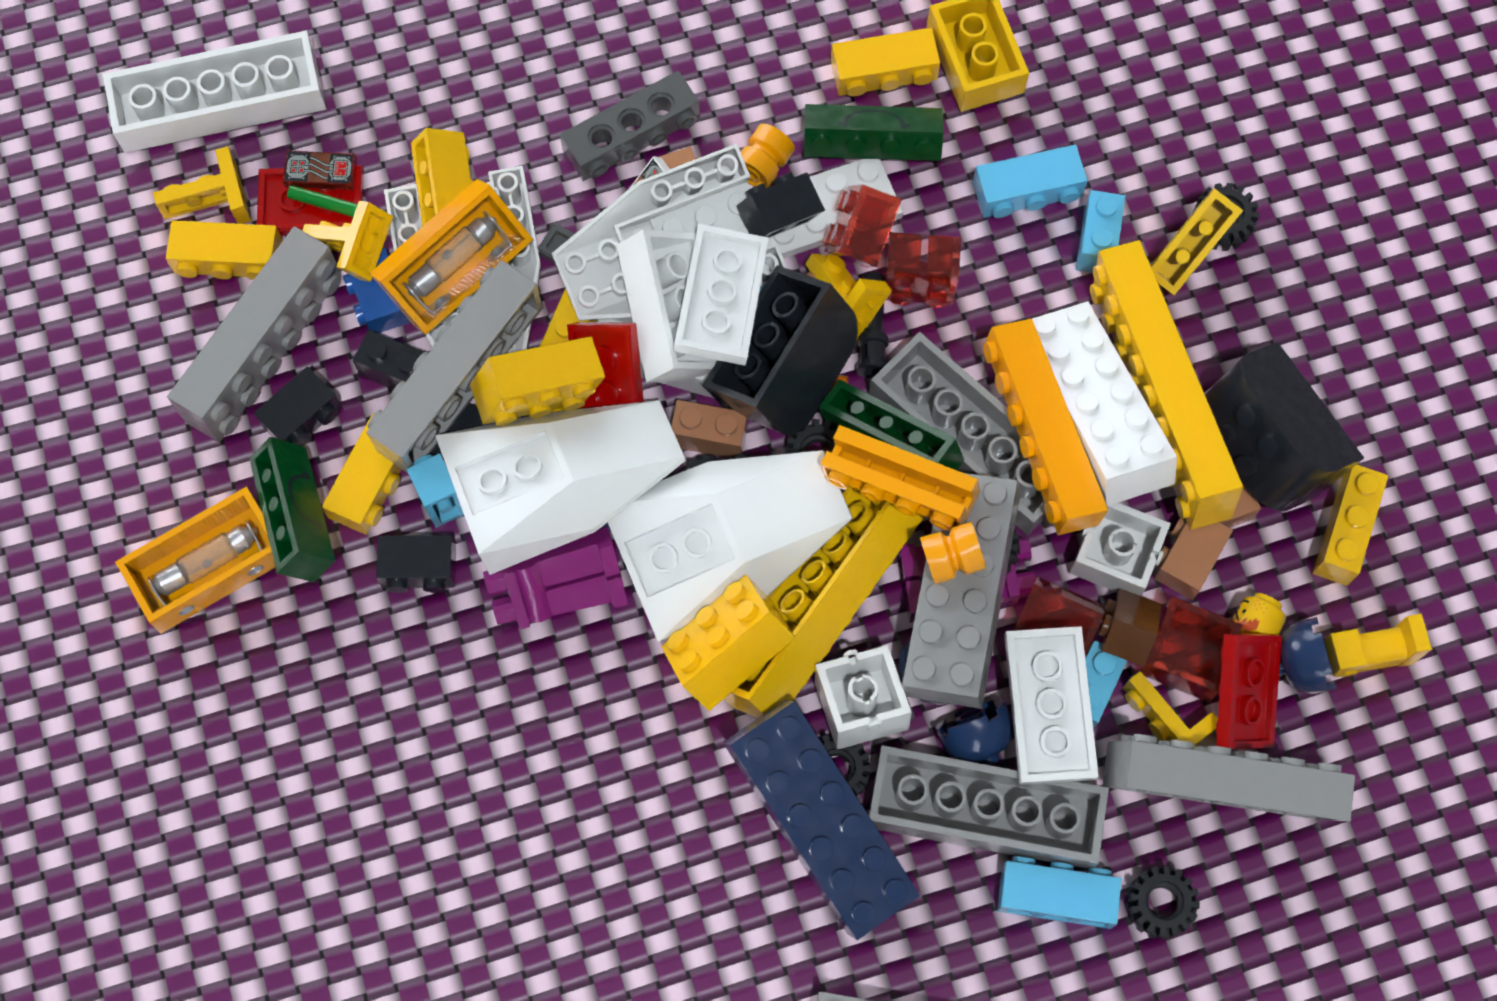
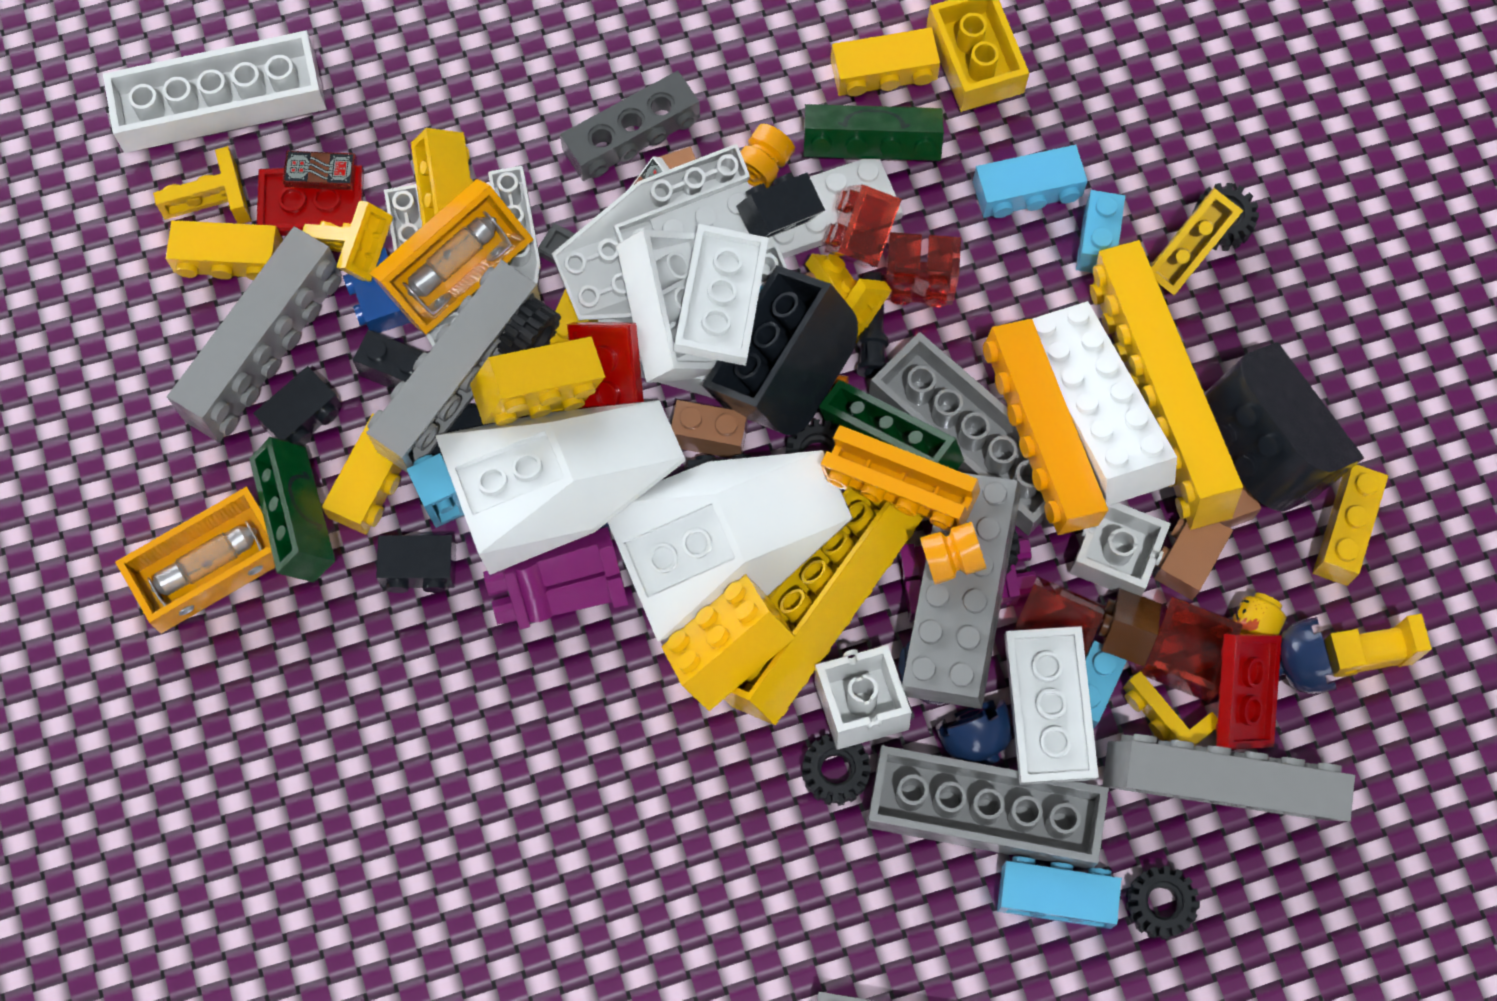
green bar [287,185,358,217] -> none
dark blue brick [722,700,920,941] -> none
none -> black tyre [497,298,561,354]

